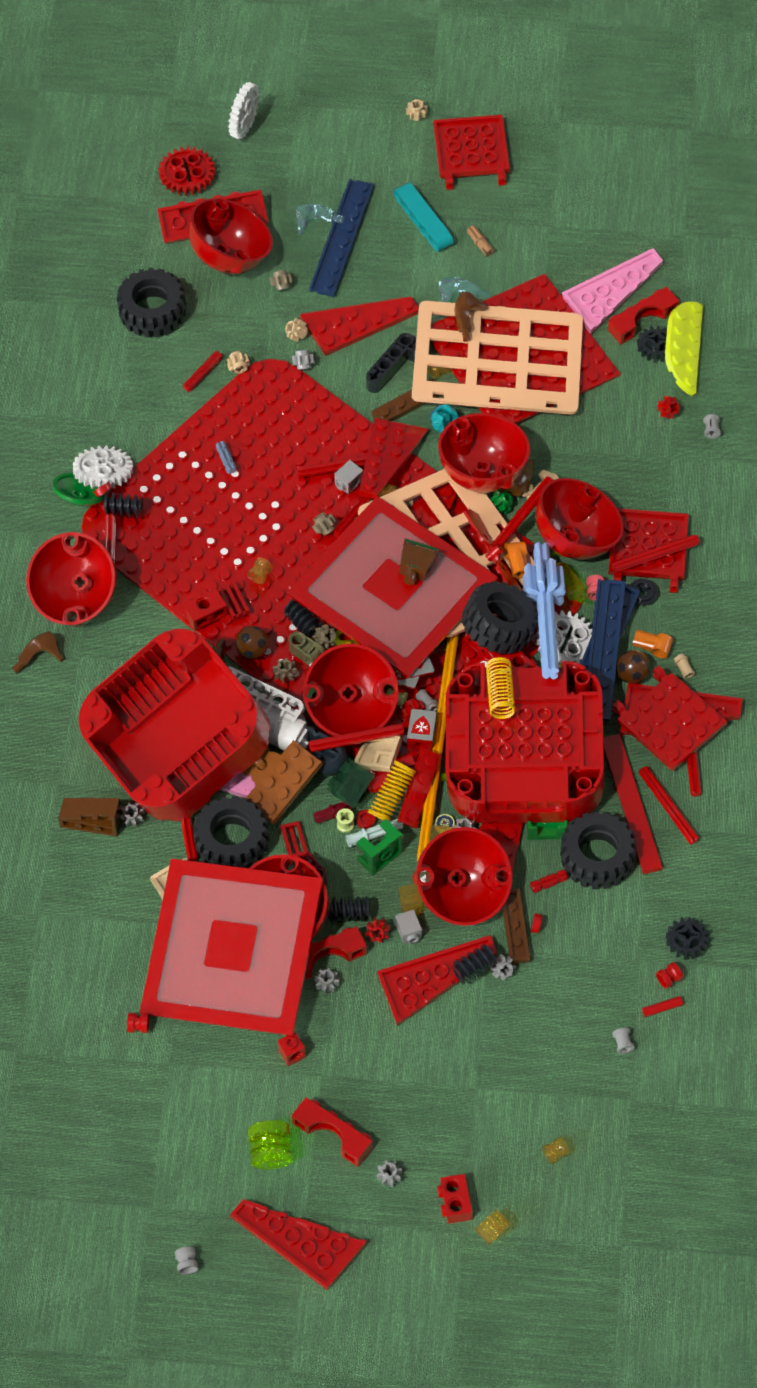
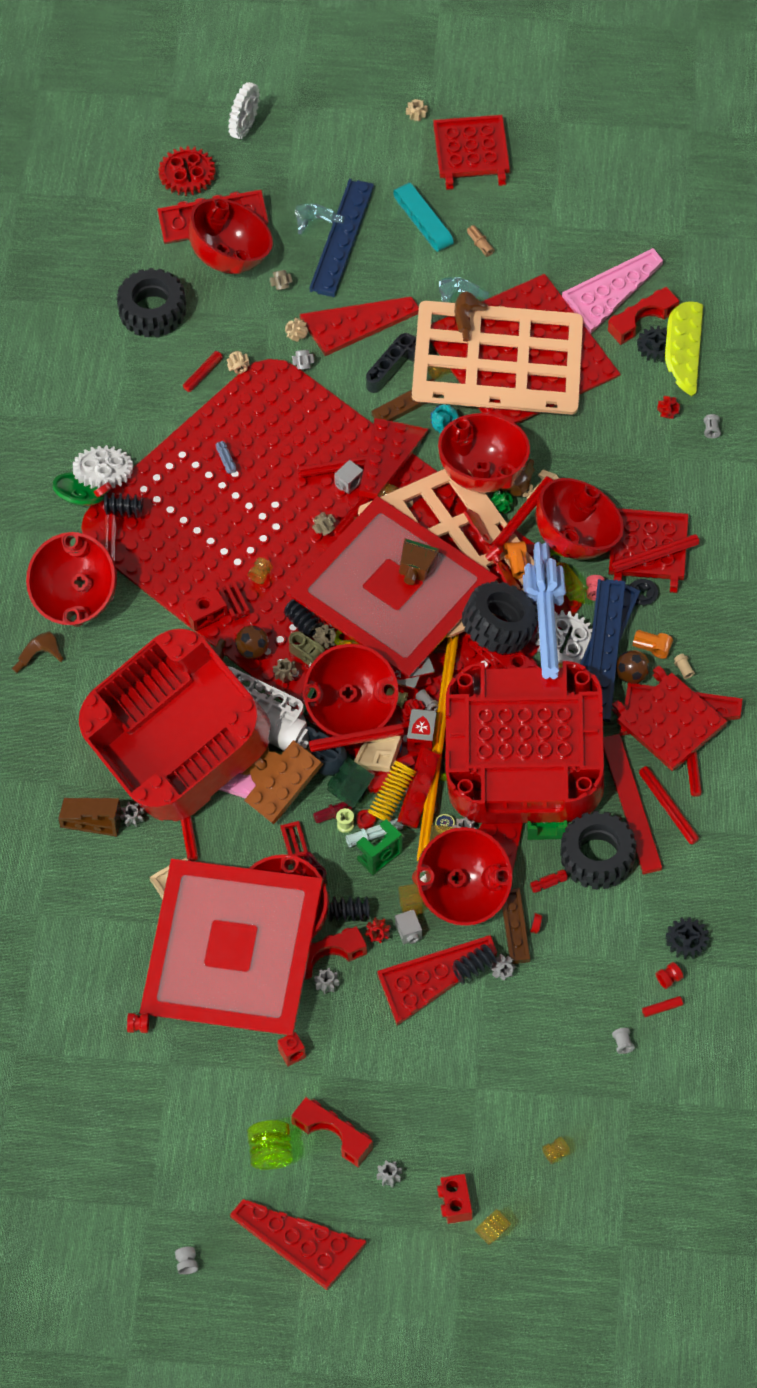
black tyre [193,796,269,868] -> none
yellow piece [486,657,515,719] -> none

